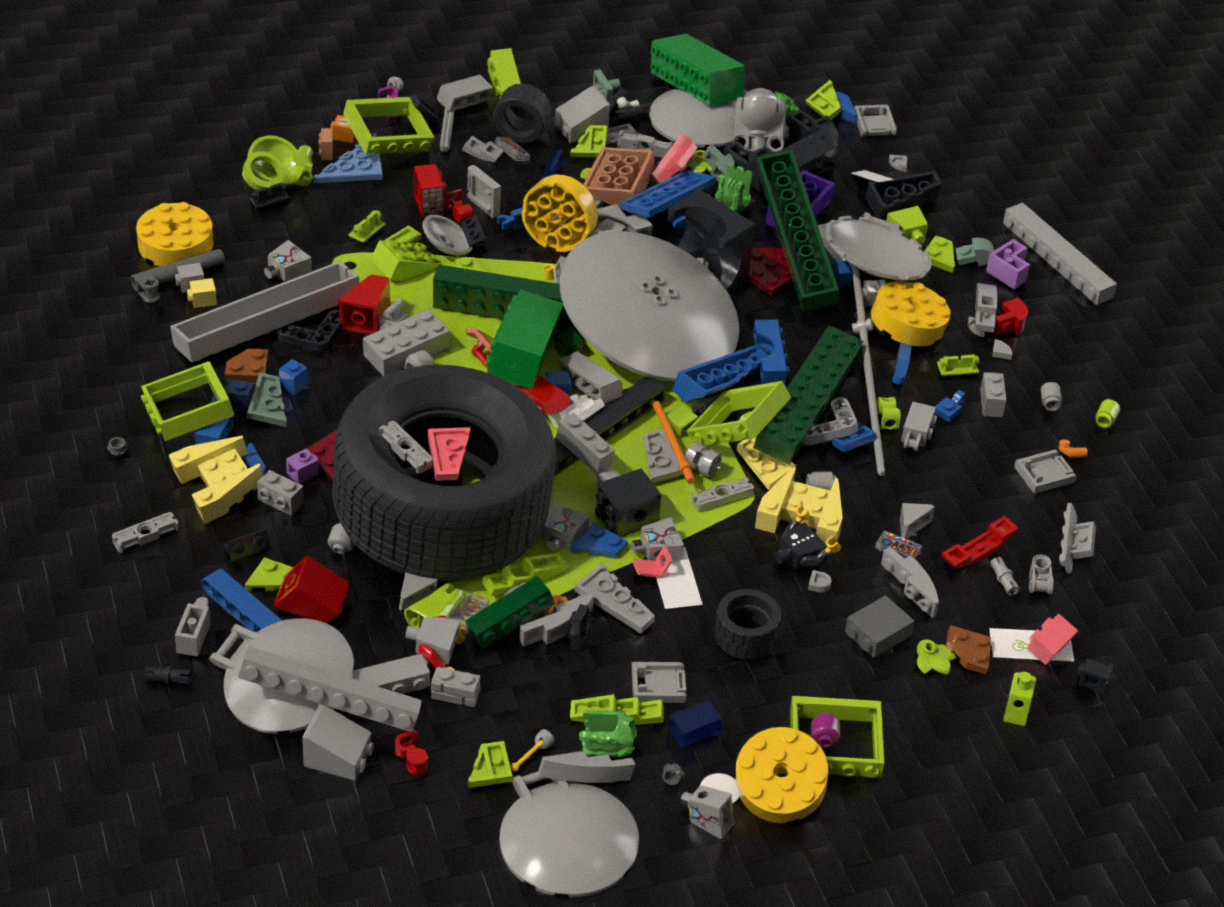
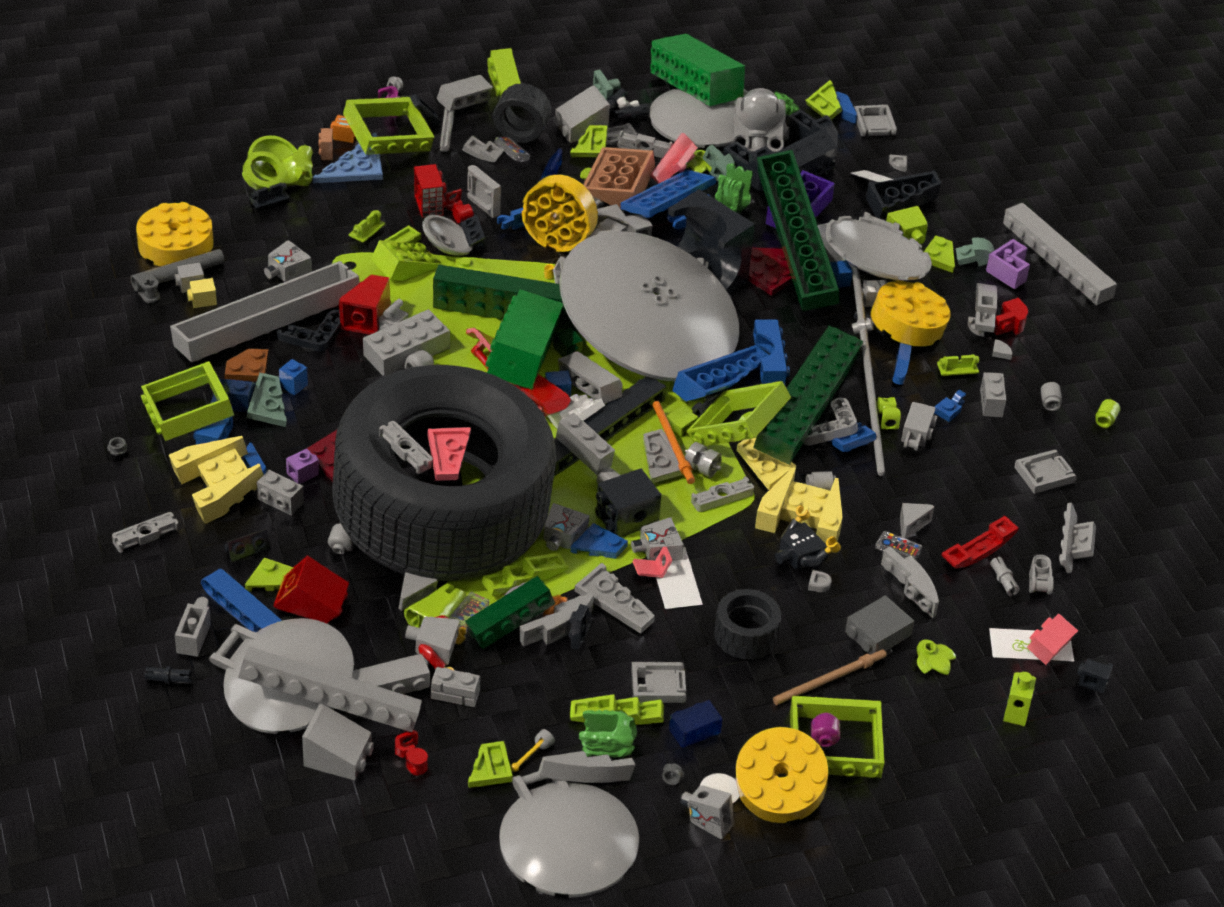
dark orange plate [946,625,991,674] -> none
orange arm [1058,439,1087,458] -> none
none -> medium nougat bar [773,649,886,705]

